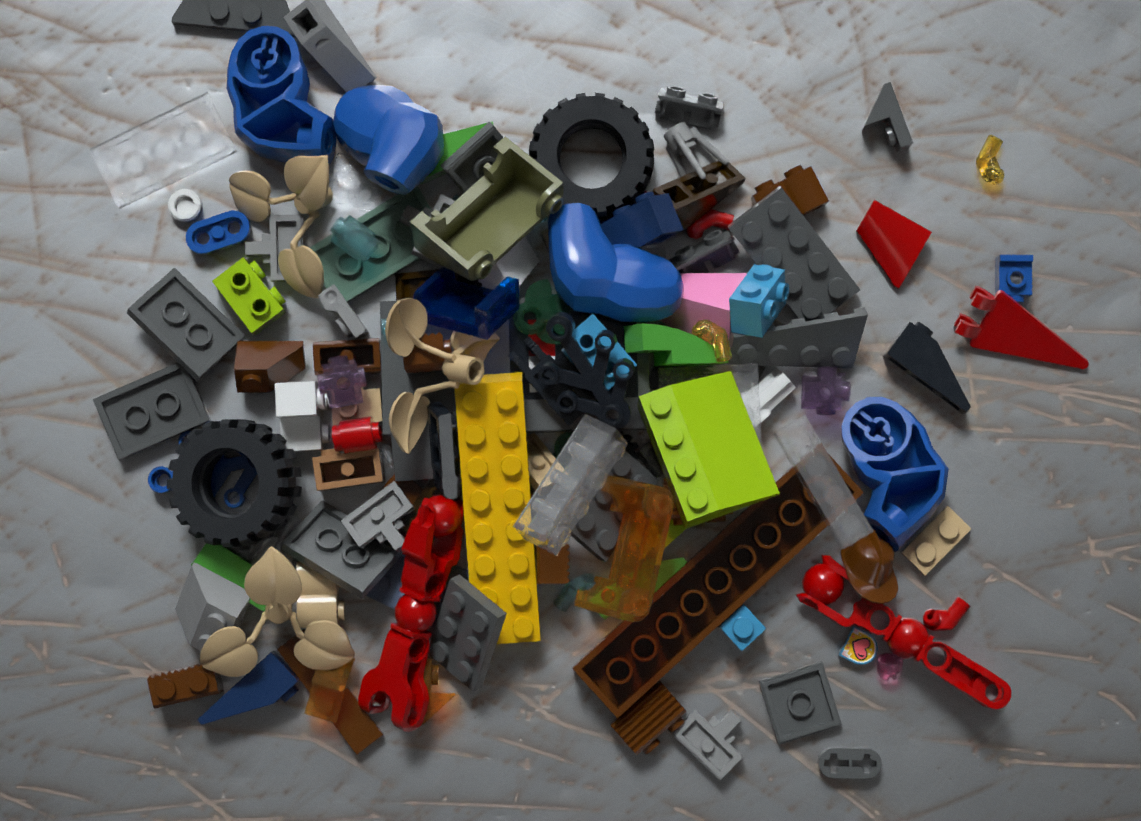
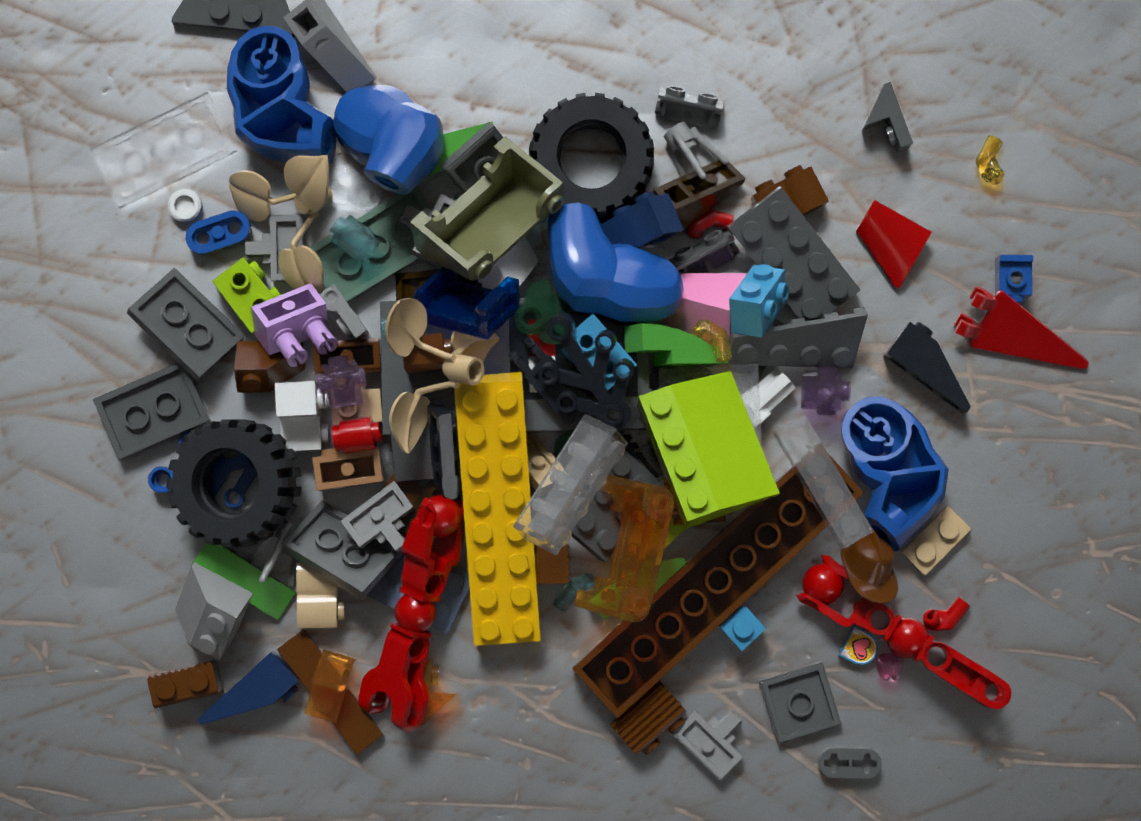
tan plant [200,546,355,677] -> none
dark grey plate [428,574,507,692] -> none
none -> lavender brick [251,283,338,367]

